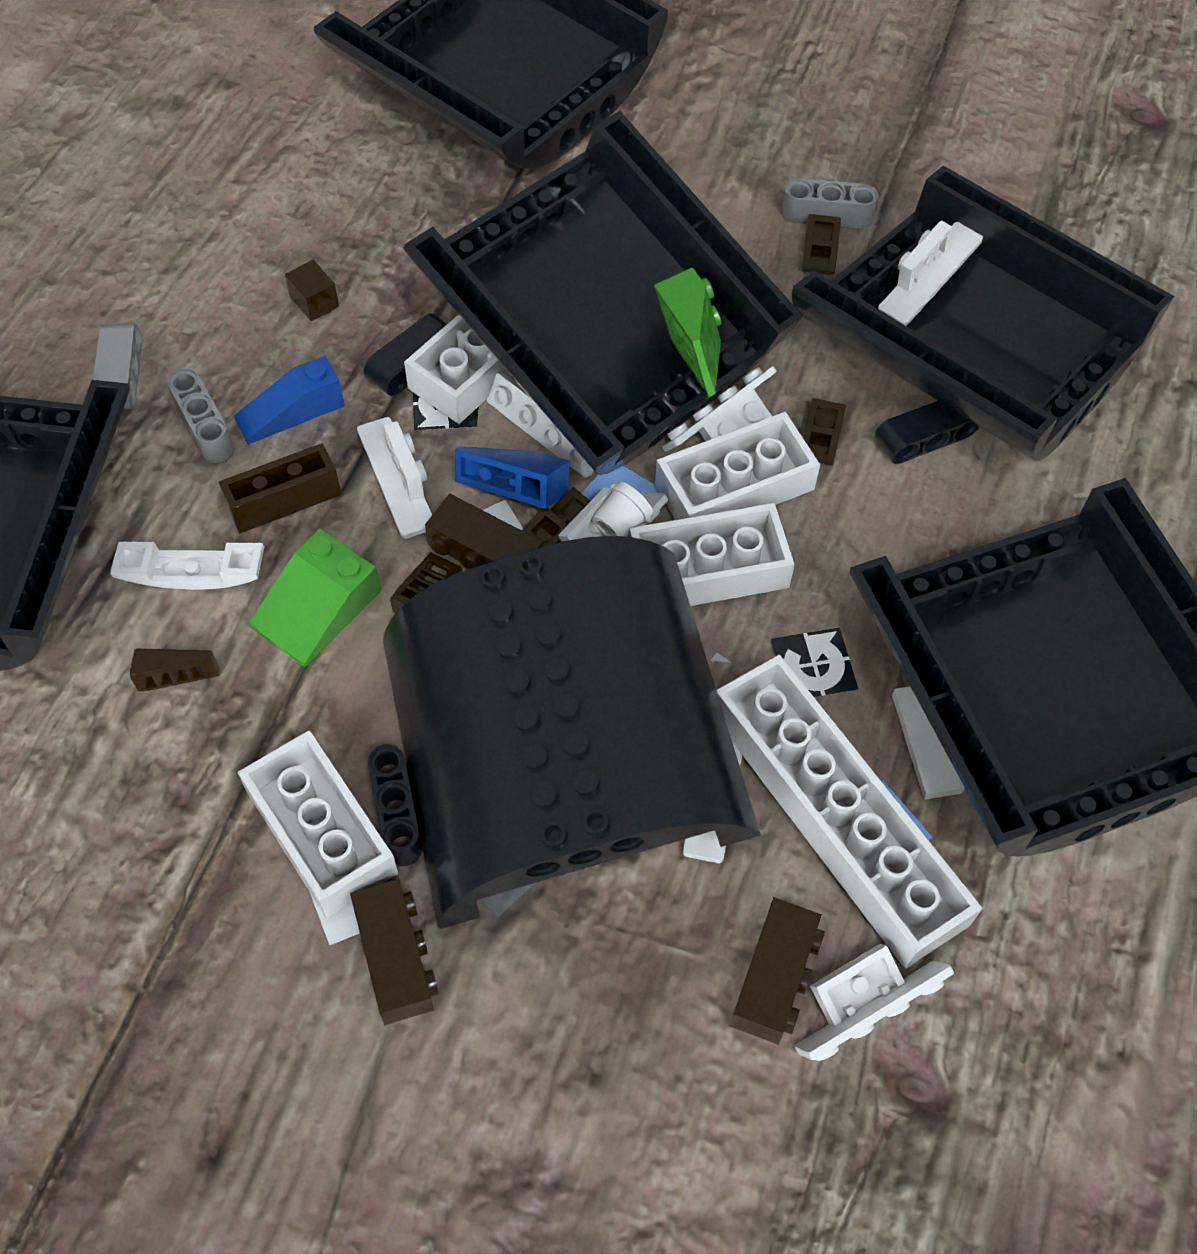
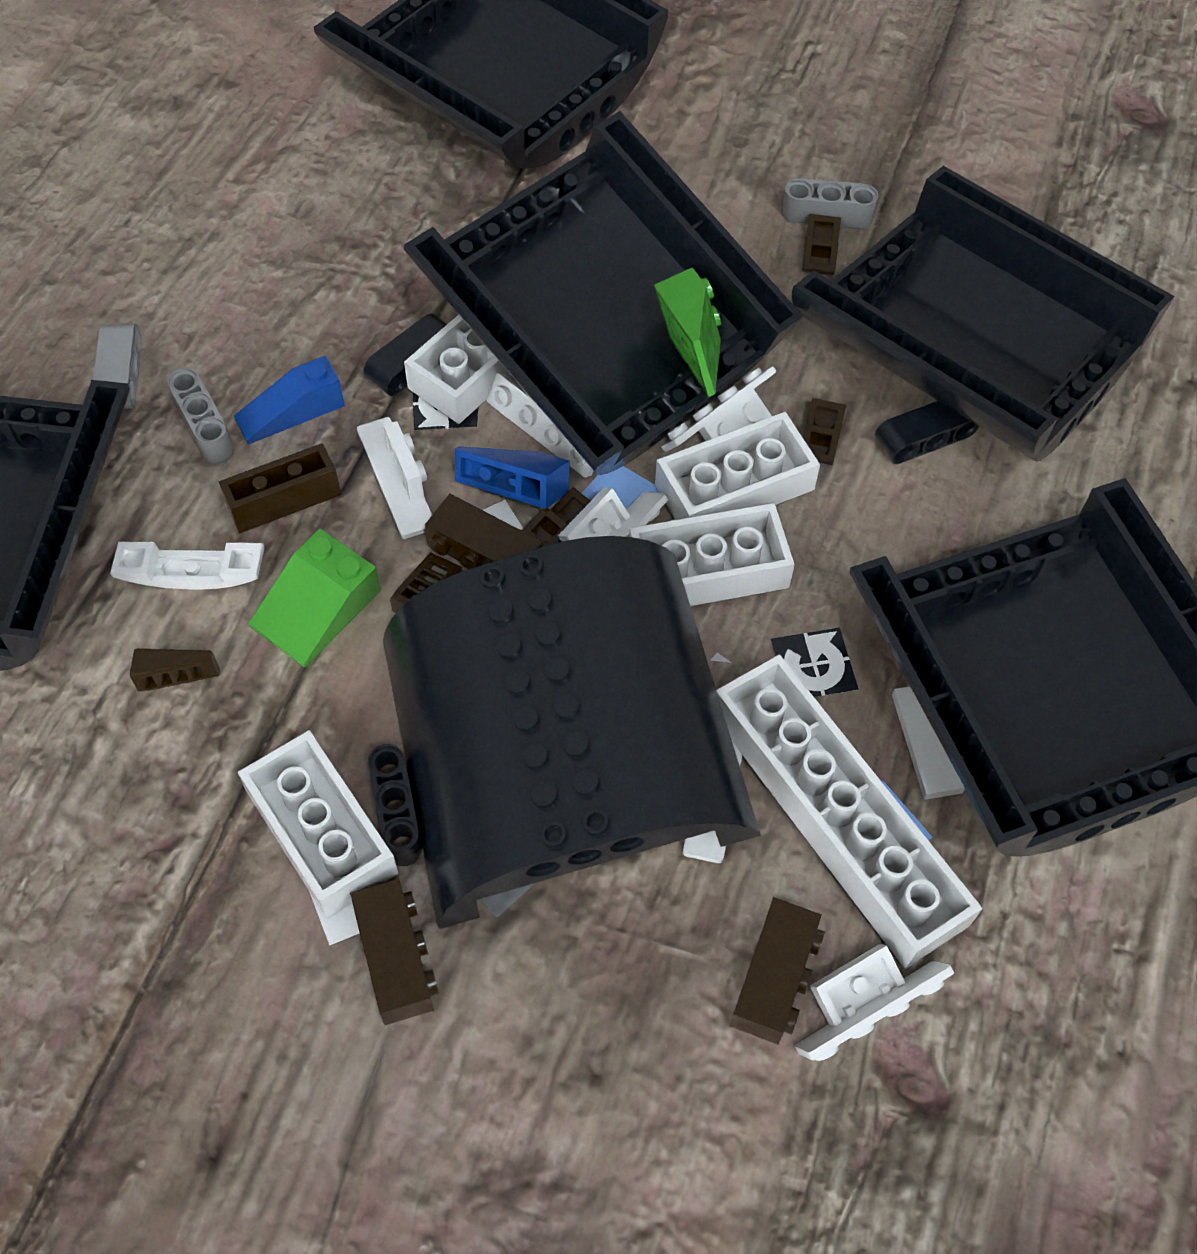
dark brown brick [285,259,339,321] -> none
white piece [592,481,654,537] -> none
white bracket [878,221,983,326] -> none

